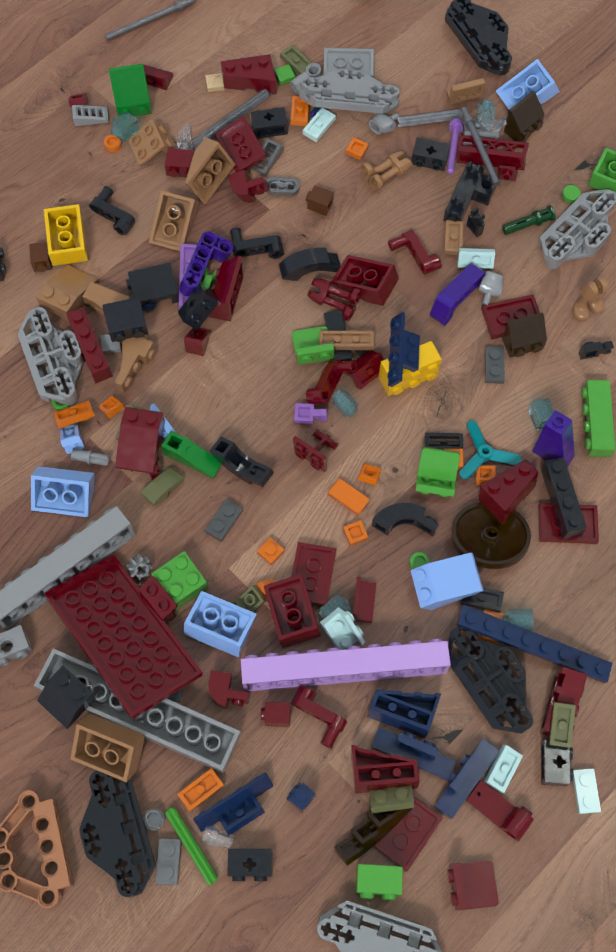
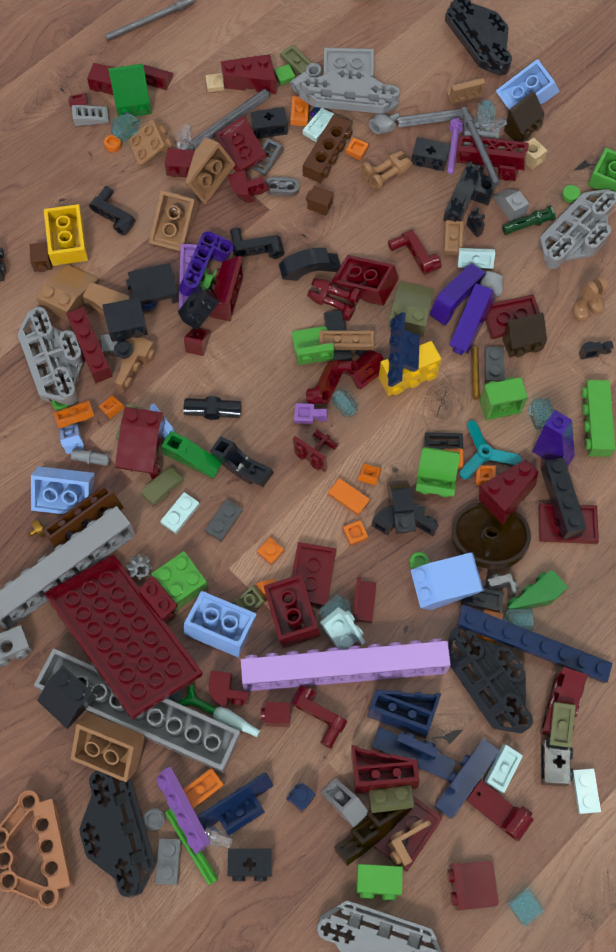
none -> pearl gold tile [28,519,45,538]
none -> reddish brown brick [42,484,124,548]
none -> dark red brick [87,63,115,95]
none -> black plate [114,341,133,359]
none -> medium lavender plate [156,767,211,854]
none -> light aqua plate [160,492,200,534]
none -> light aqua piece [178,685,261,737]
none -> black piece [184,396,241,420]
none -> reddish brown brick [303,115,353,183]
none -> light grey slope [320,778,368,827]
none -> black arch [387,480,416,534]
none -> olive slope [388,281,435,337]
none -> medium nougat bracket [388,819,431,867]
none -> dark purple slope [449,283,496,355]
none -> pearl gold bar [471,347,480,400]
none -> bright green brick [479,377,528,421]
none -> flat silver bracket [485,574,518,598]
none -> light grey slope [492,188,529,222]
none -> green slope [505,570,568,614]
none -> clear light blue piece [507,887,545,927]
none -> tan brick [520,137,548,170]

